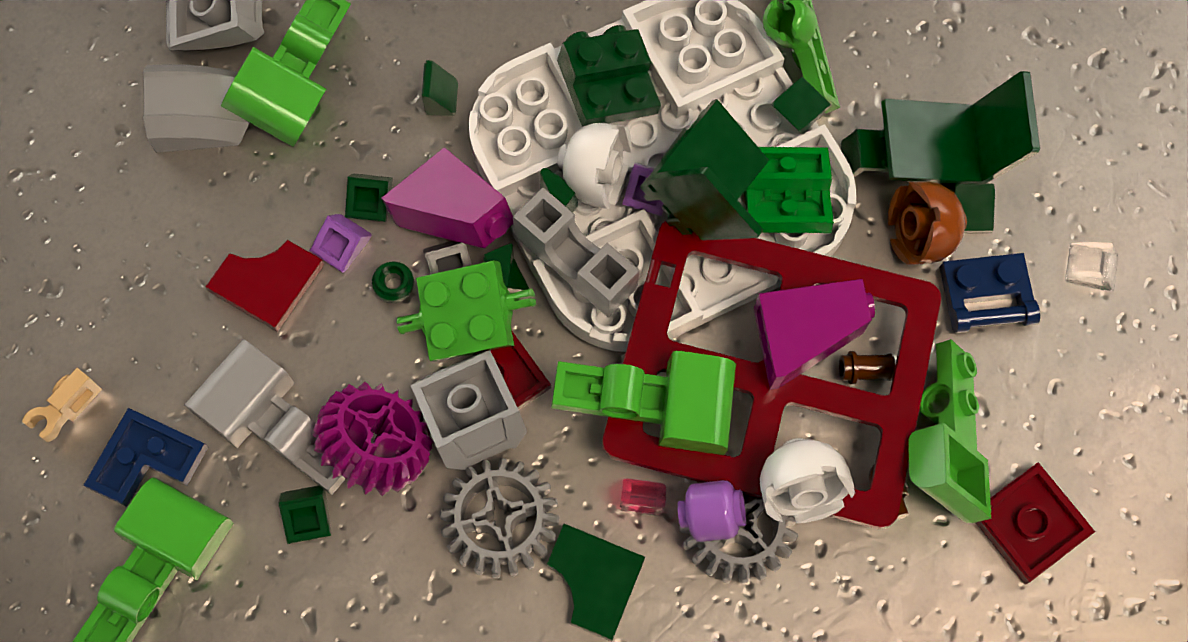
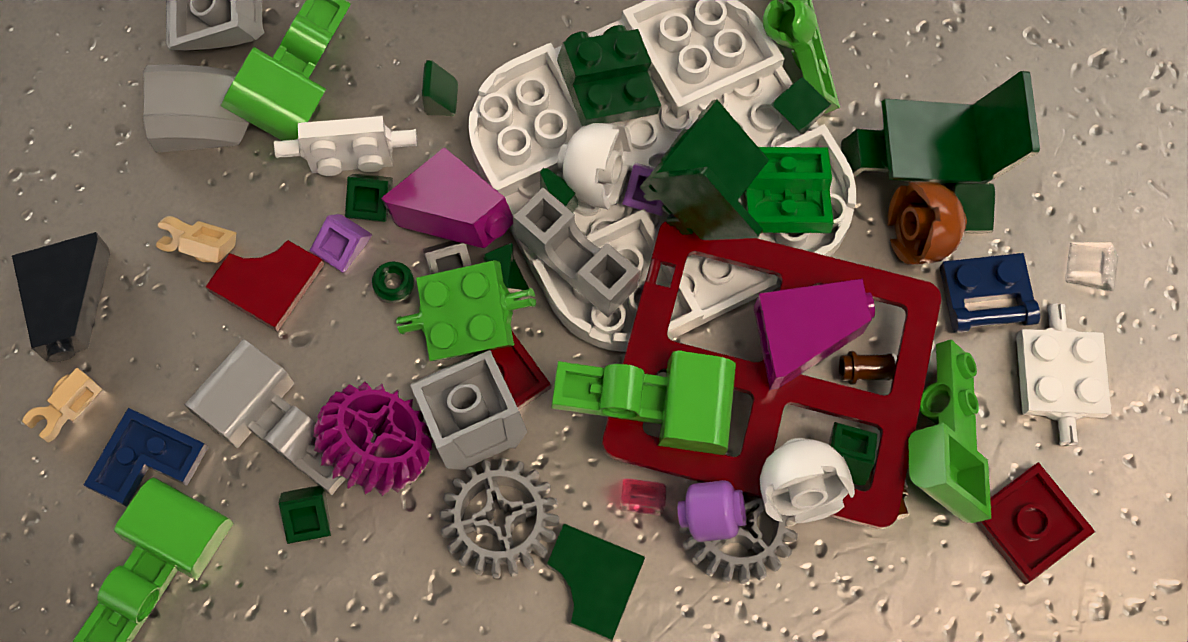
none -> black slope [12,232,110,362]
none -> tan plate [156,216,237,263]
none -> white plate [274,116,418,176]
none -> dark green slope [829,422,878,485]
none -> white plate [1016,303,1112,446]

